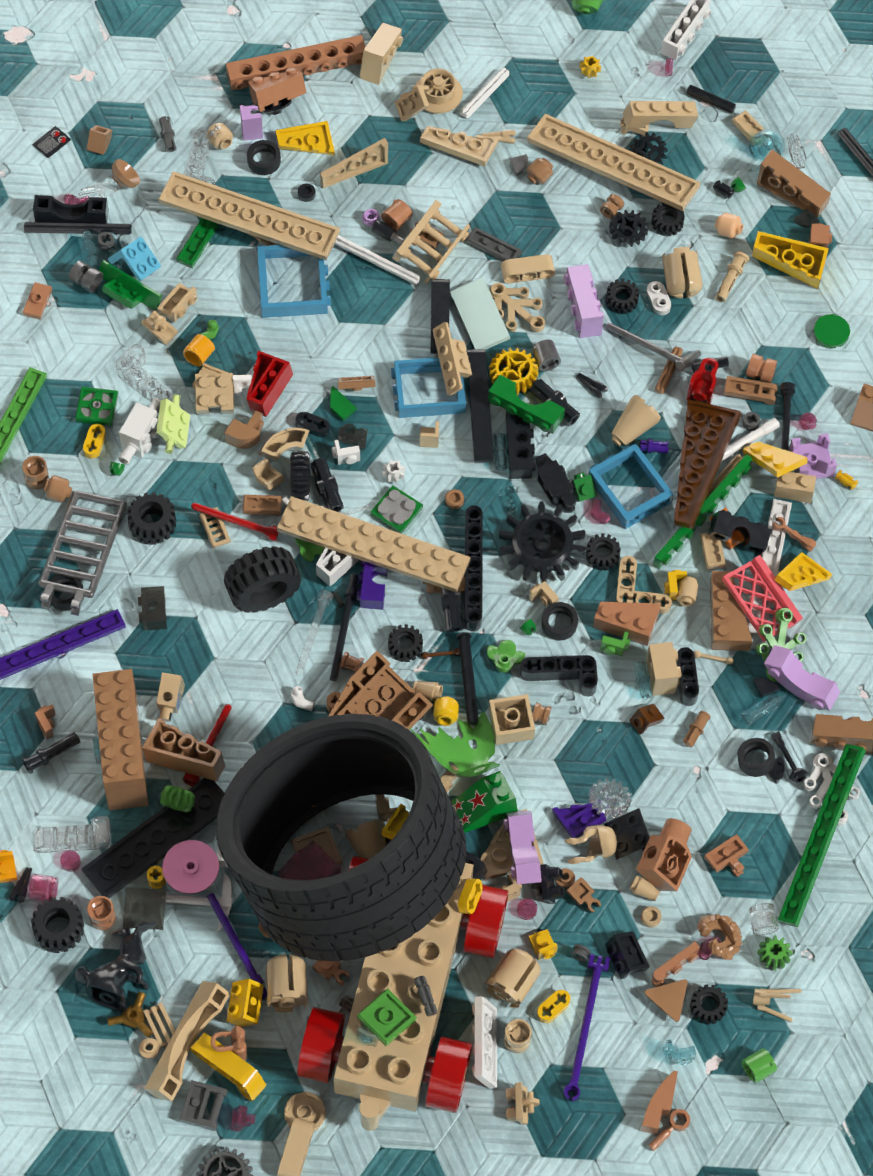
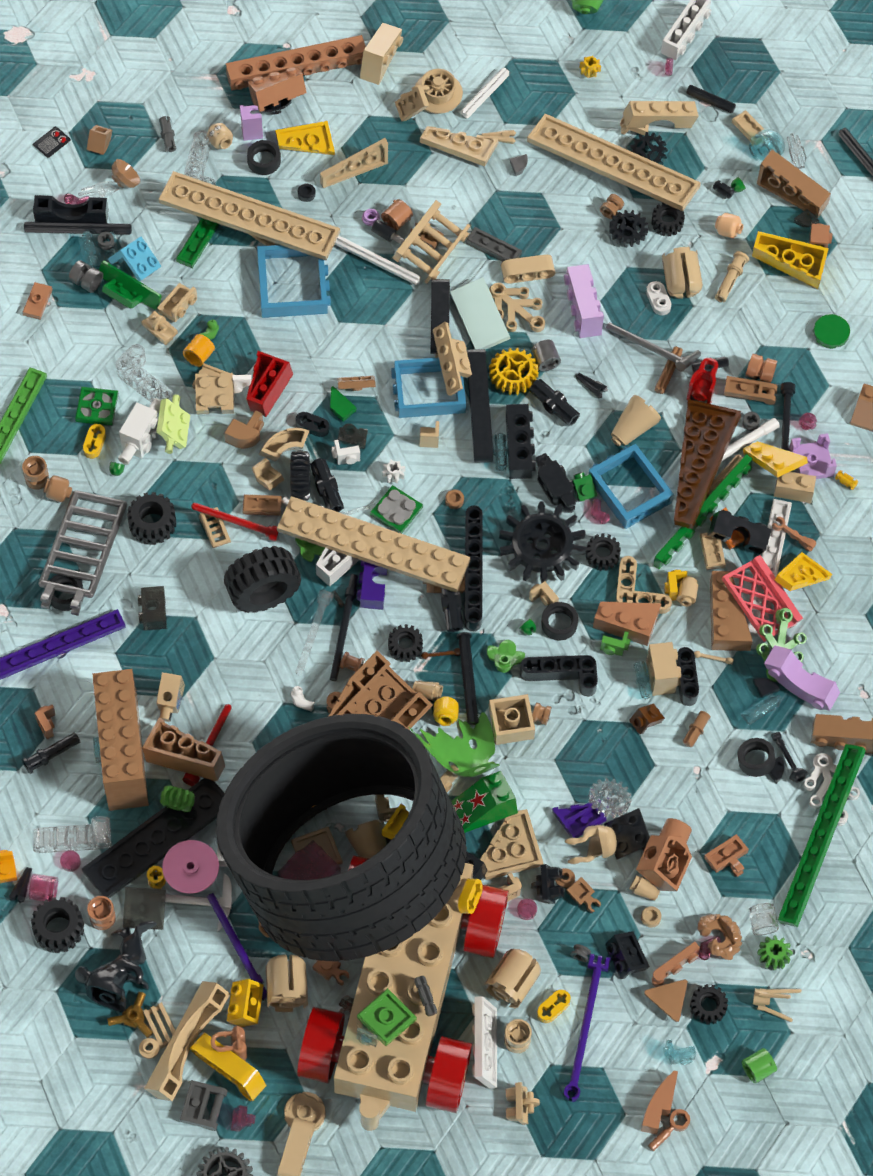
green arch [488,375,565,434] -> none
lavender brick [503,810,541,884] -> none
medium nougat head [527,158,553,184] -> none
yellow bracket [528,929,558,960] -> none
black tyre [606,278,639,314] -> none
dark purple pin [639,438,669,454] -> none

